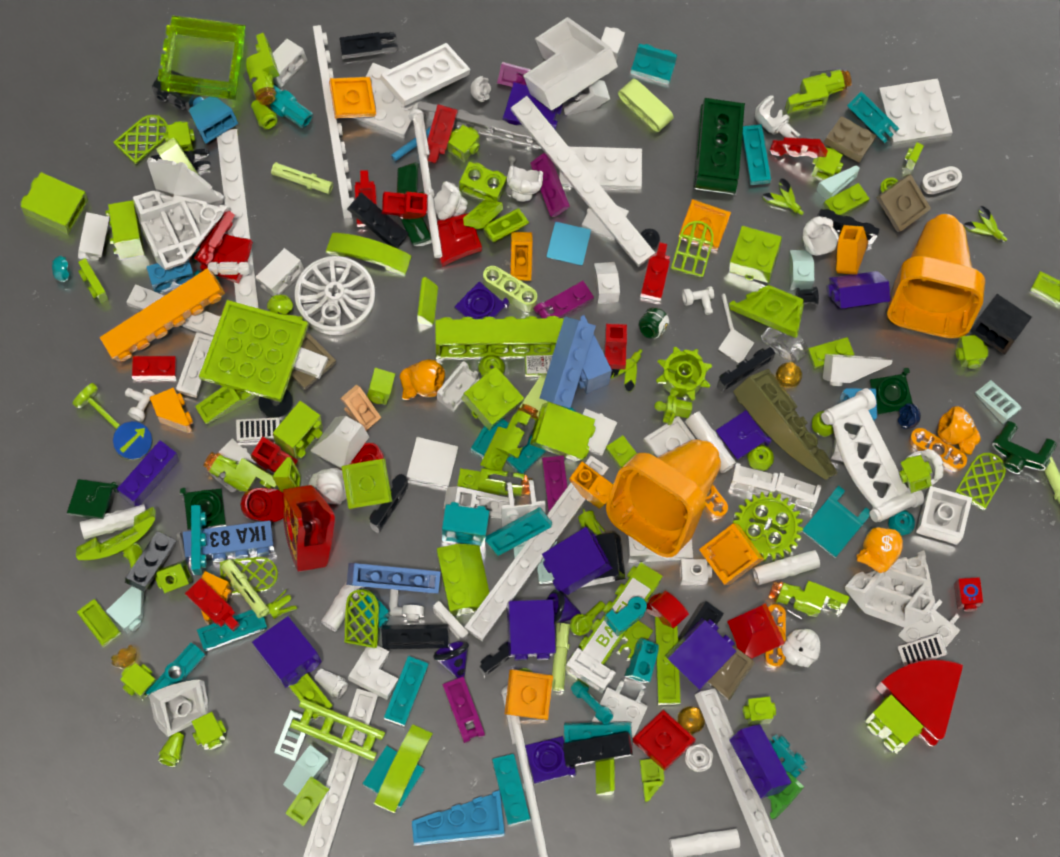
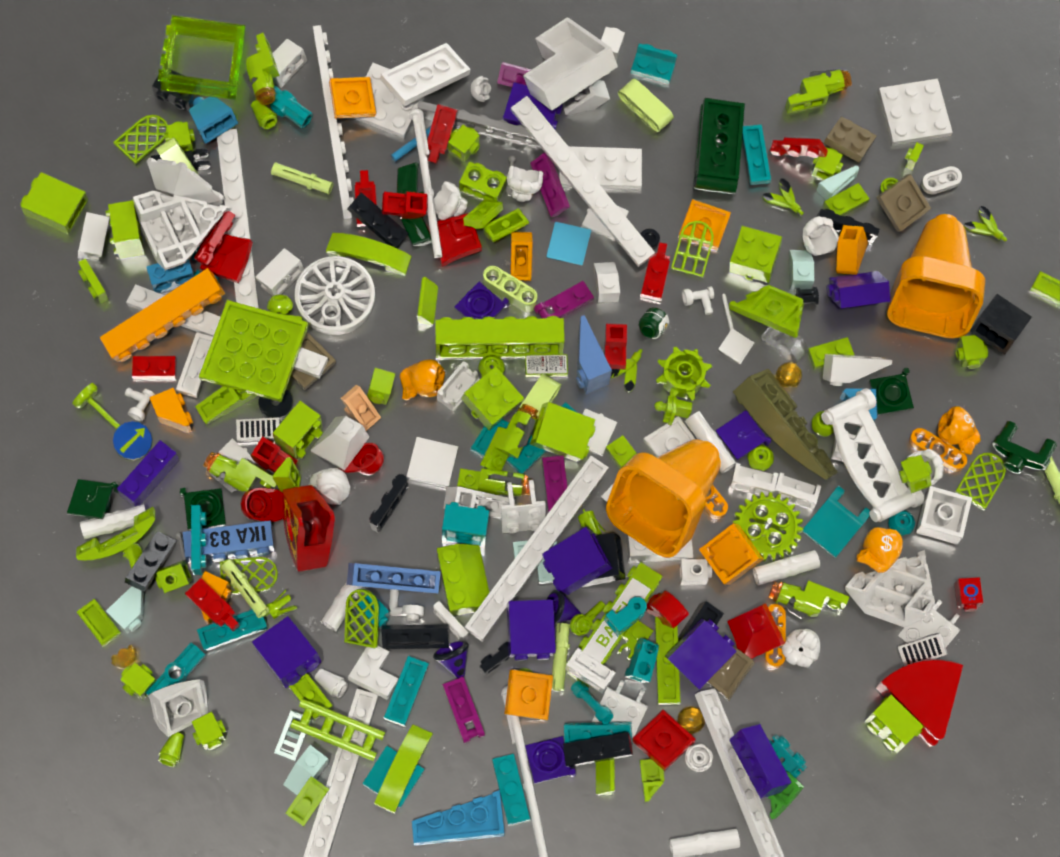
teal plate [52,256,69,282] -> none
white axle [208,262,250,275] -> none
black hinge [339,32,398,59] -> none
lime plate [341,459,392,509] -> none
teal plate [485,507,552,556] -> none
medium blue brick [540,316,596,408] -> none
light orange slope [569,462,613,509] -> none
black plate [717,347,776,393] -> none
lime brick [743,696,776,726] -> none
white piece [754,95,801,138] -> none
teal hinge [847,91,900,143] -> none
dark blue plate [898,403,921,429] -> none
light aqua slope [975,380,1022,425] -> none

